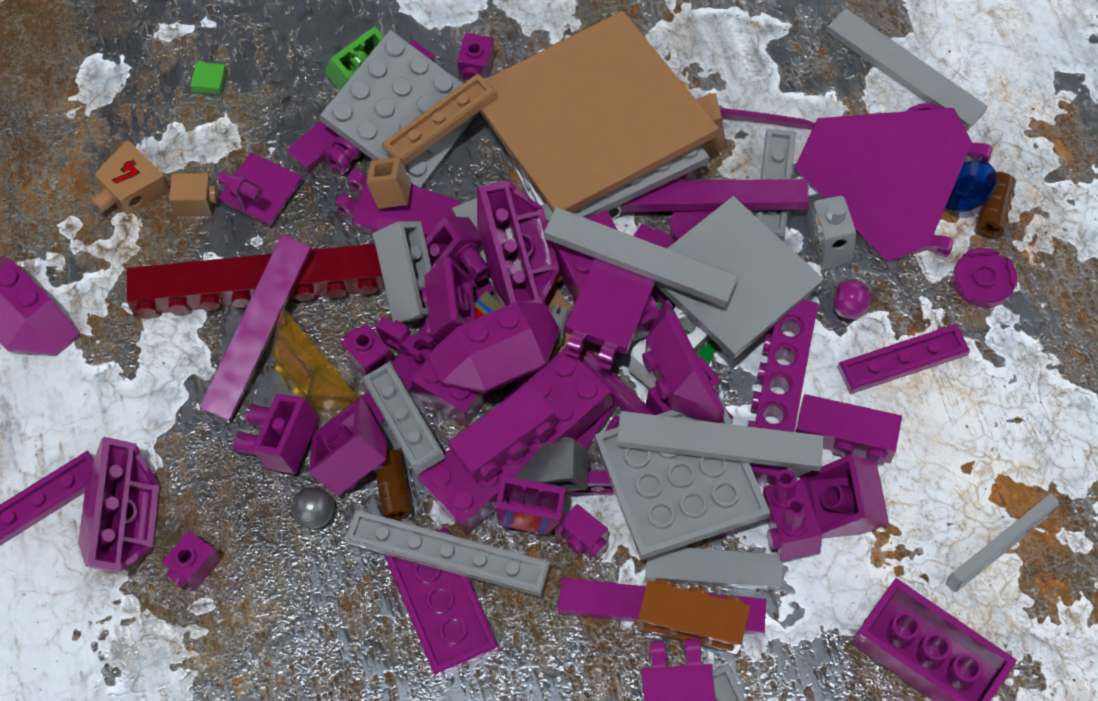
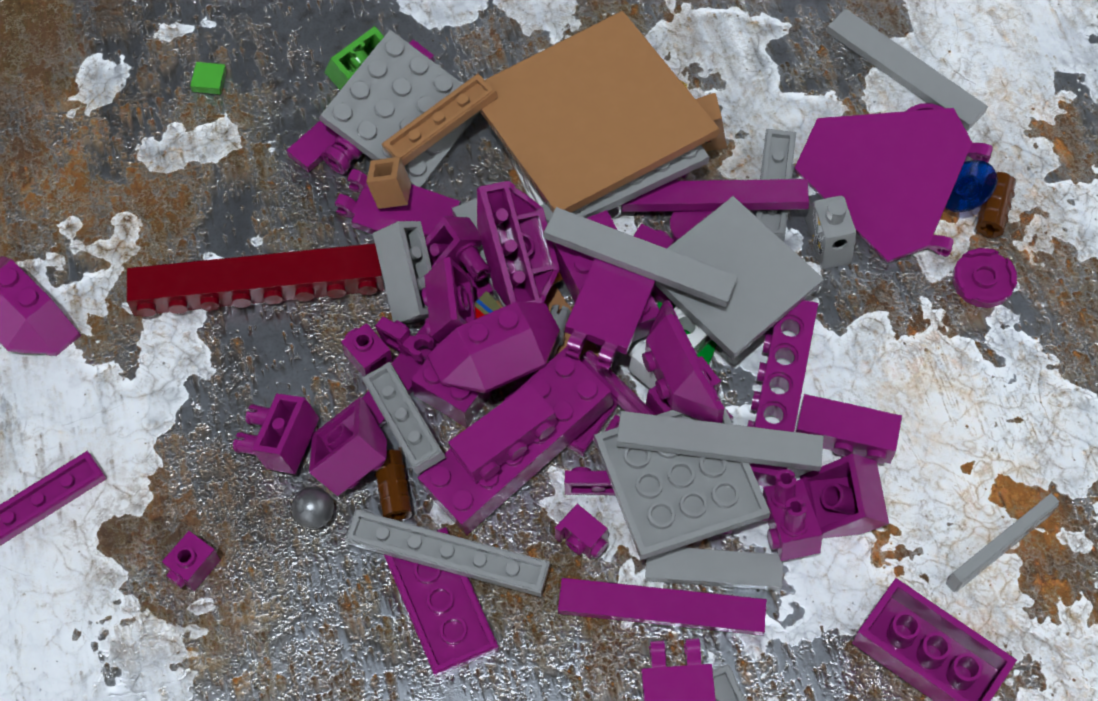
magenta wedge [78,437,159,573] -> none
medium nougat torso [90,140,170,214] -> none
medium nougat brick [169,173,218,216] -> none
magenta tile [199,234,312,422] -> none
magenta plate [218,152,303,226] -> none
clear yellow wedge [271,310,358,412] -> none
magenta brick [457,33,495,81] -> none
magenta torso [495,475,566,534] -> none
flat silver slope [514,437,588,492] -> none
dark orange brick [637,579,750,655] -> none
magenta sword [720,108,815,130] -> none
magenta piece [833,279,872,319] -> none
magenta tile [837,324,970,395] -> none

